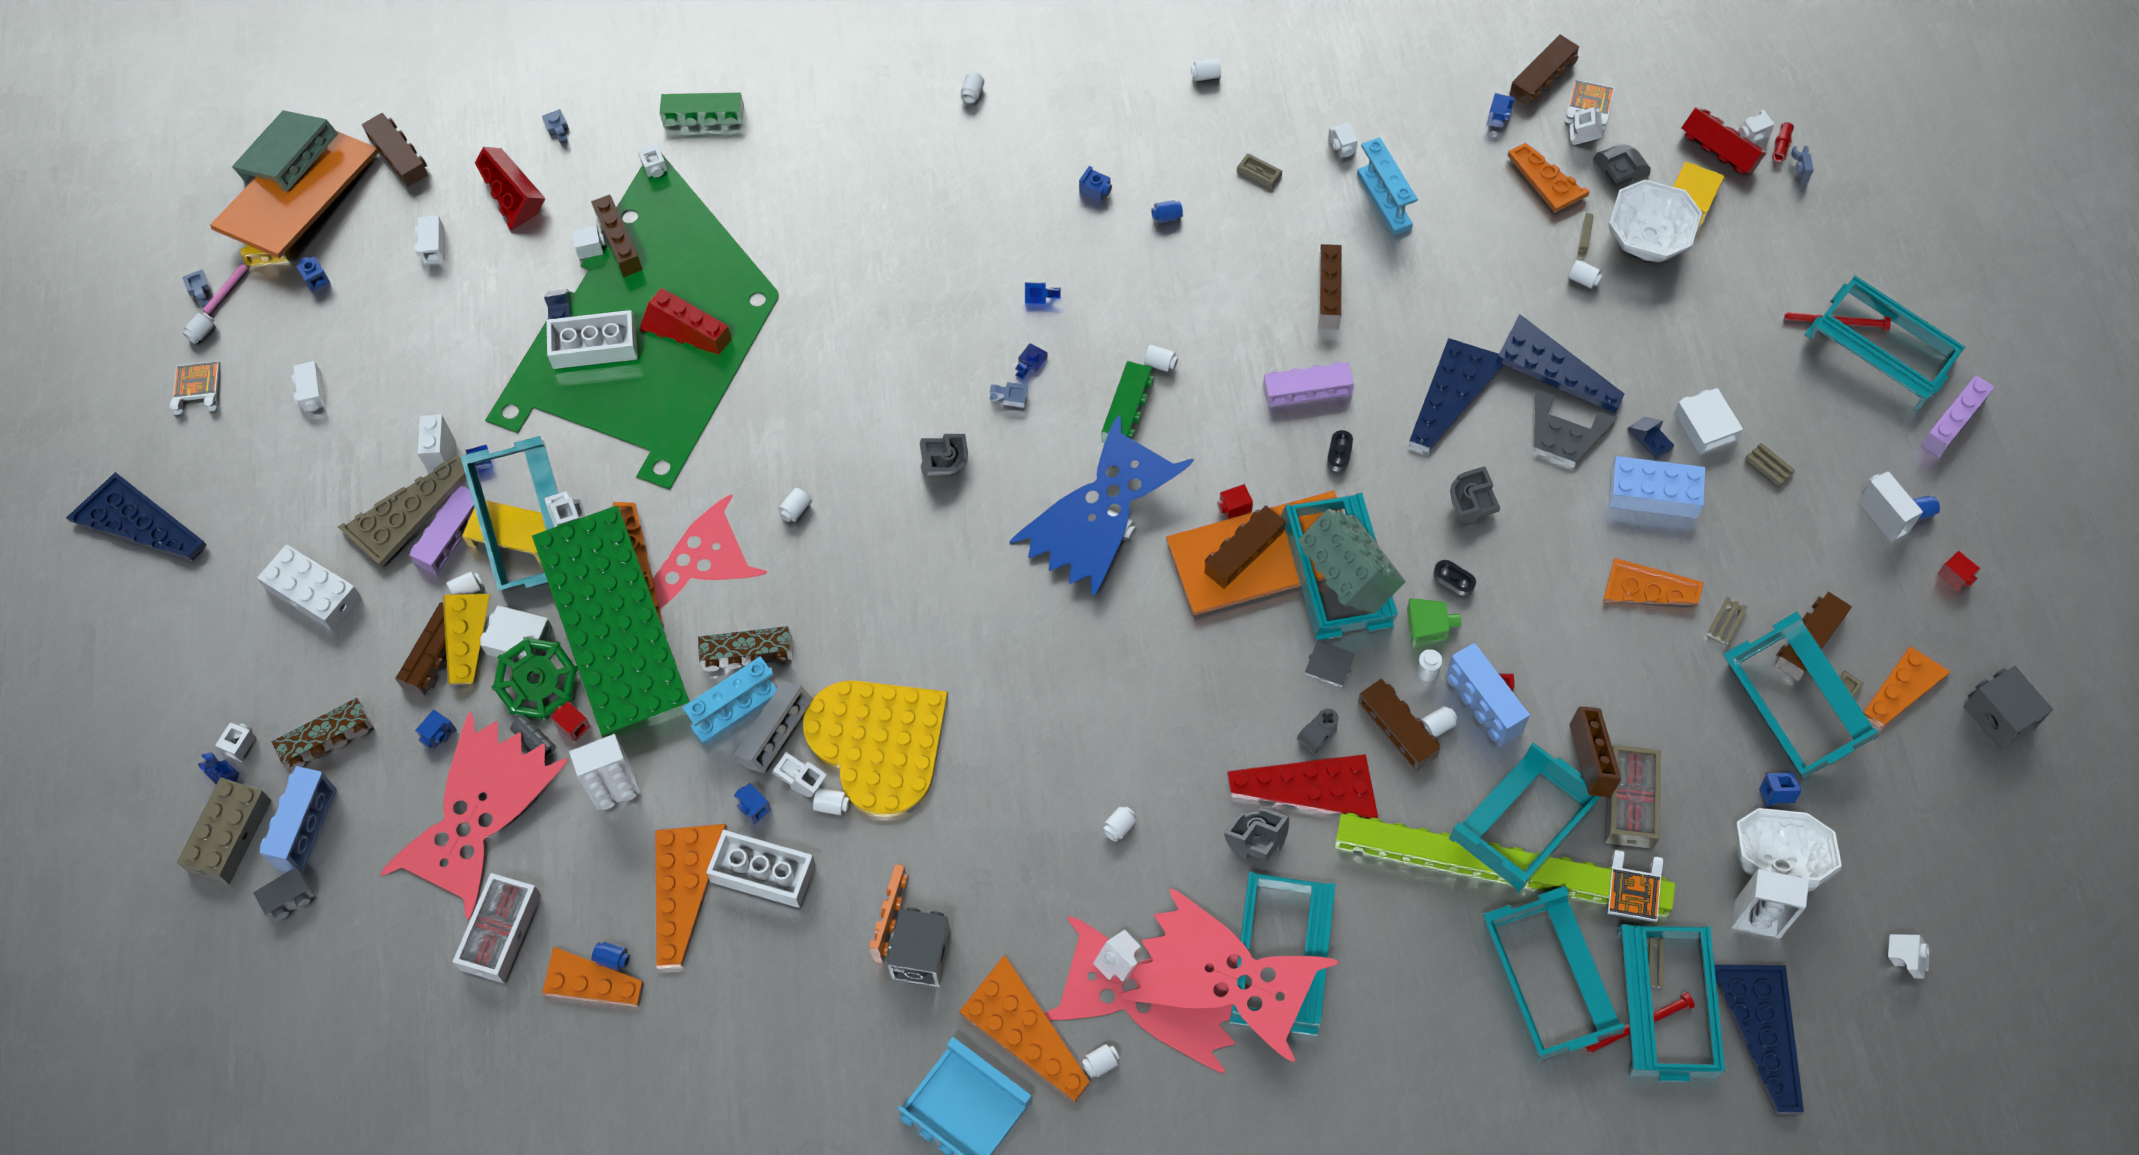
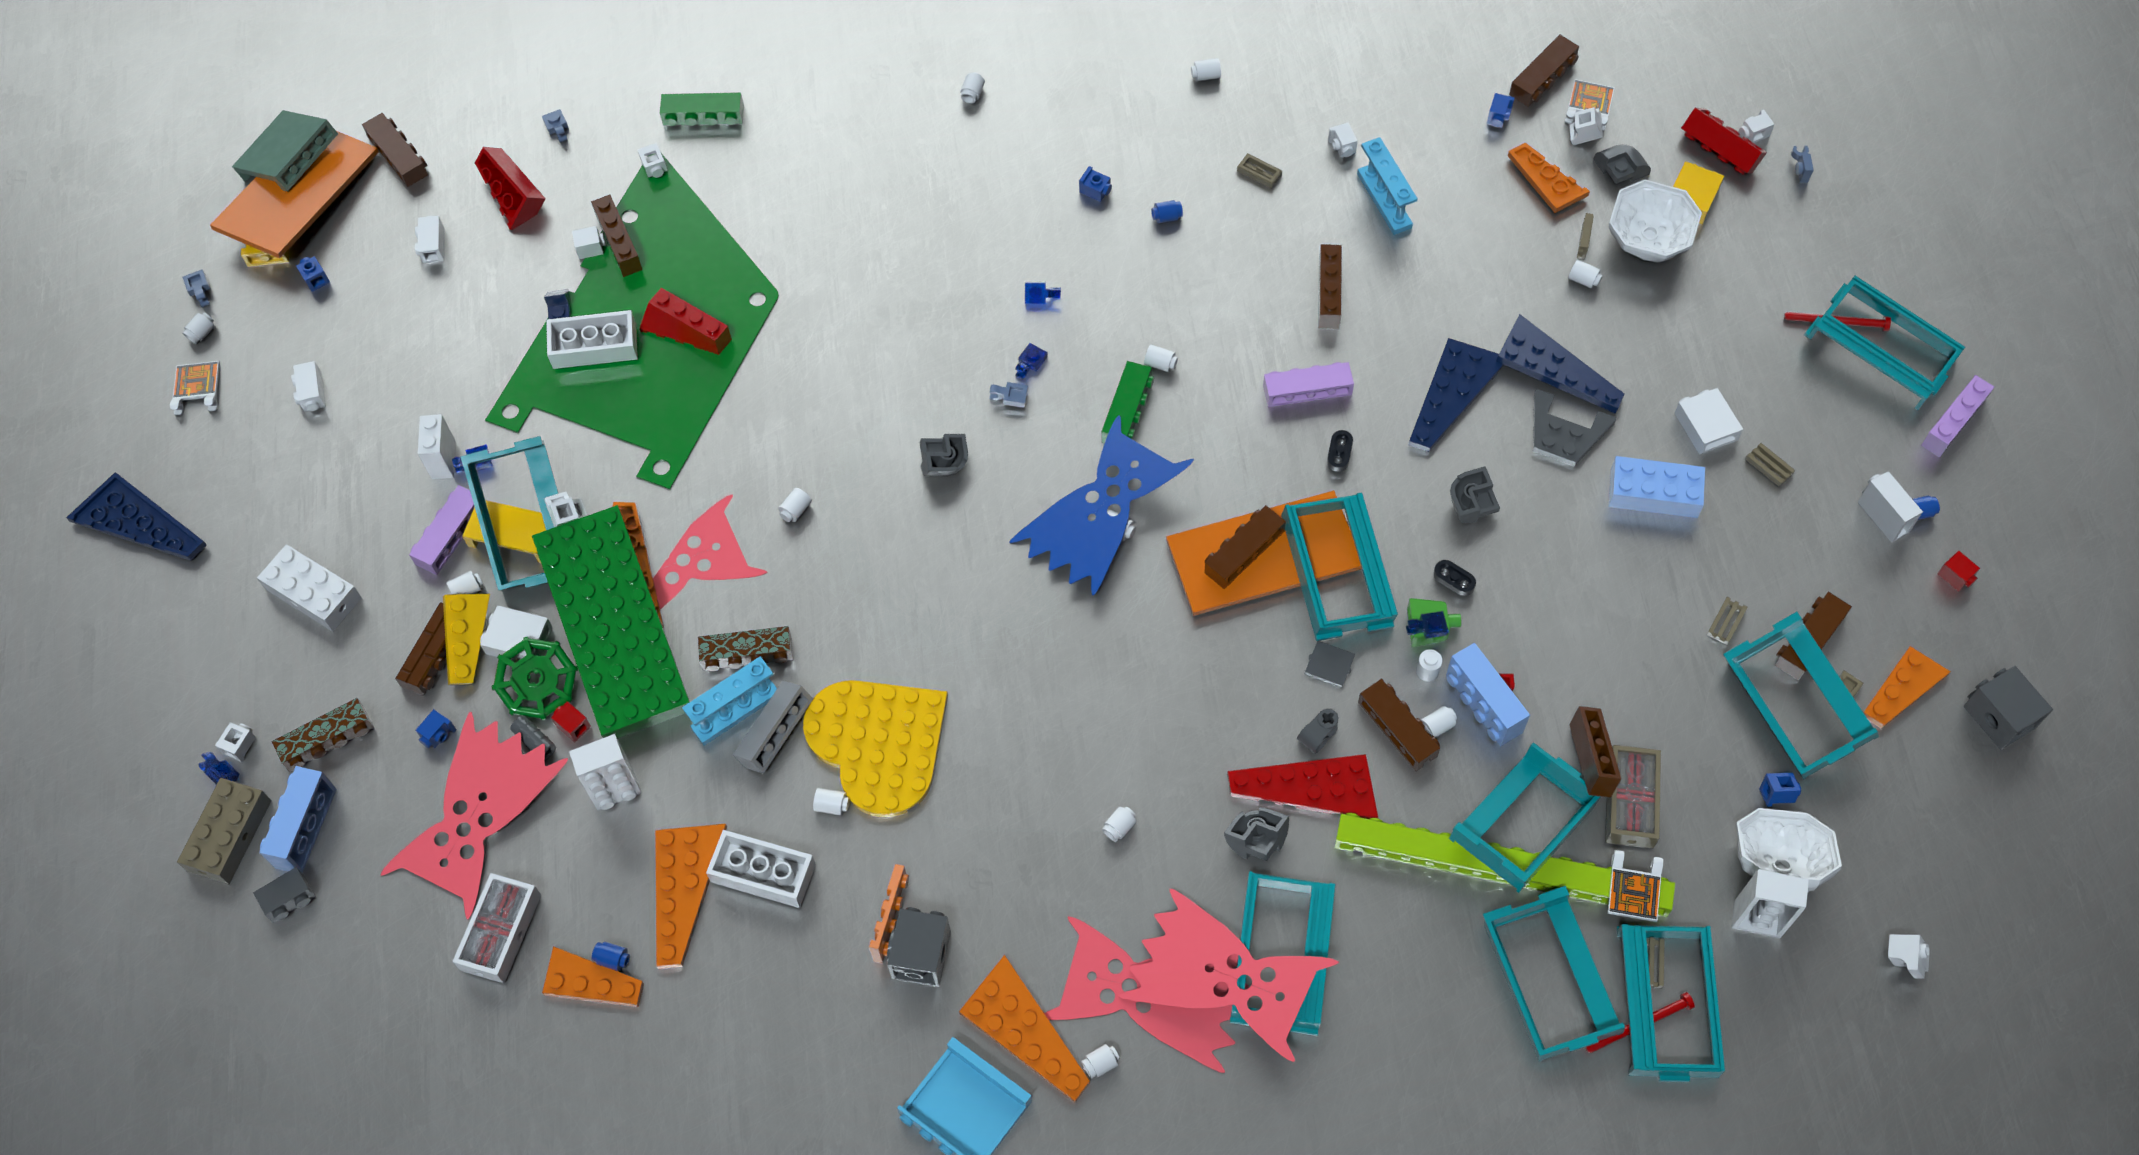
bright pink bar [202,264,248,315] -> none
dark tan wing [338,455,466,567] -> none
blue brick [734,783,772,825] -> none
white brick [772,752,827,797] -> none
white brick [1093,930,1141,982] -> none
red brick [1217,484,1253,519] -> none
sand green brick [1298,508,1406,613] -> none
orange wing [1602,558,1704,606] -> none
dark blue slope [1627,417,1674,460] -> none
dark blue wing [1714,964,1804,1115] -> none
red pin [1772,122,1794,162] -> none
none -> clear blue plate [1406,611,1449,639]

